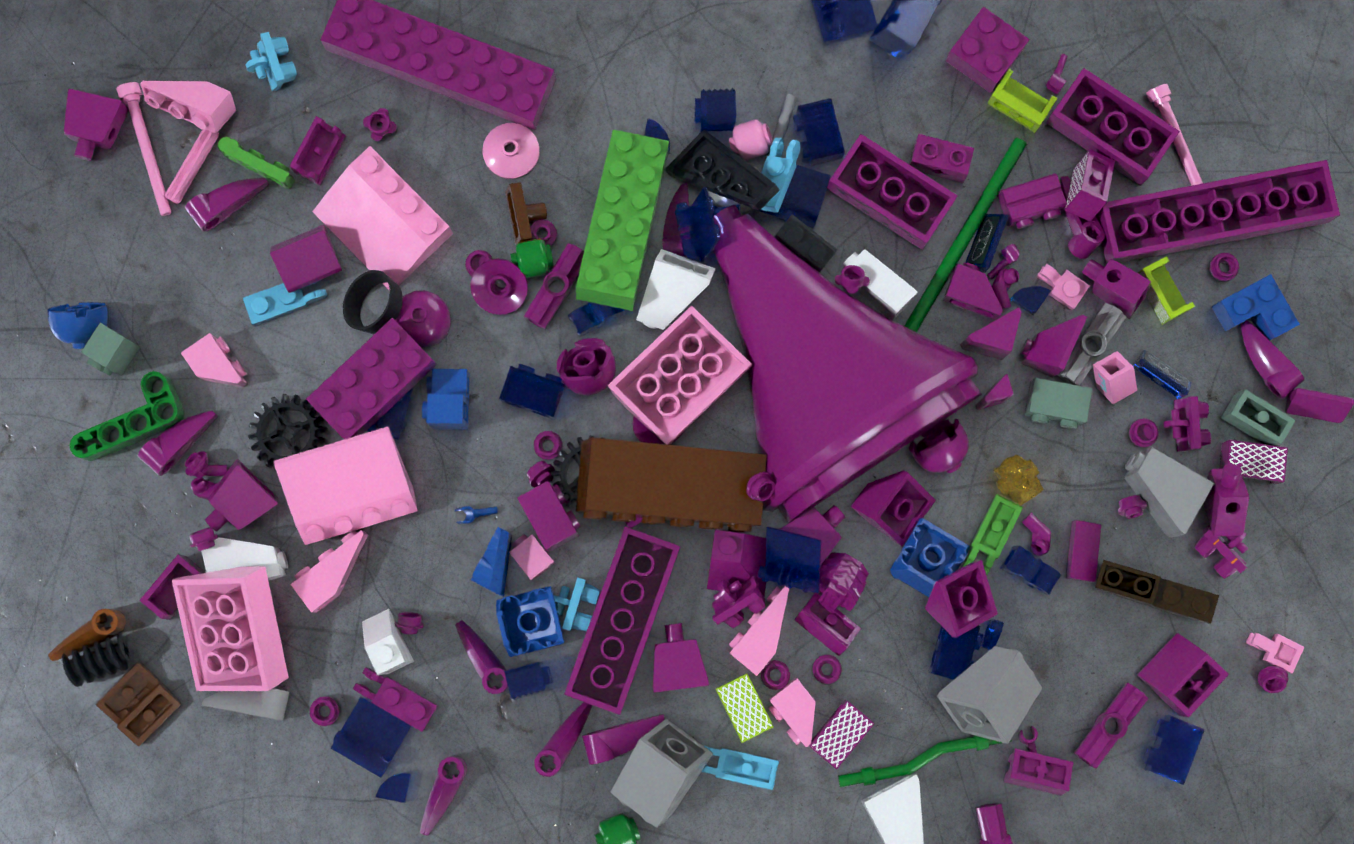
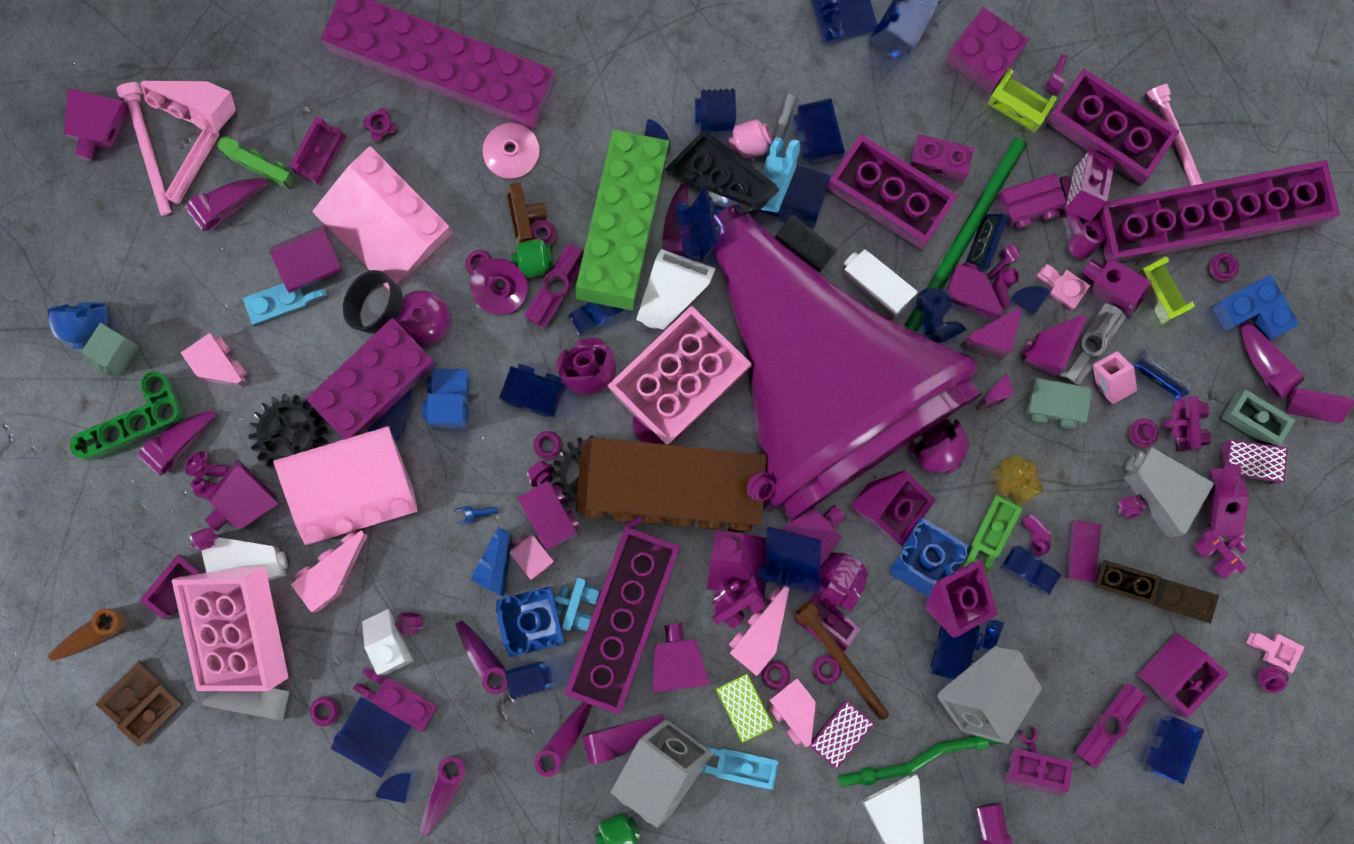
black piece [62,633,130,687] -> none
medium azure hips [245,32,297,92] -> none
magenta plate [835,265,870,294] -> none
none -> reddish brown piece [794,601,889,720]
none -> clear blue leg [916,288,967,343]

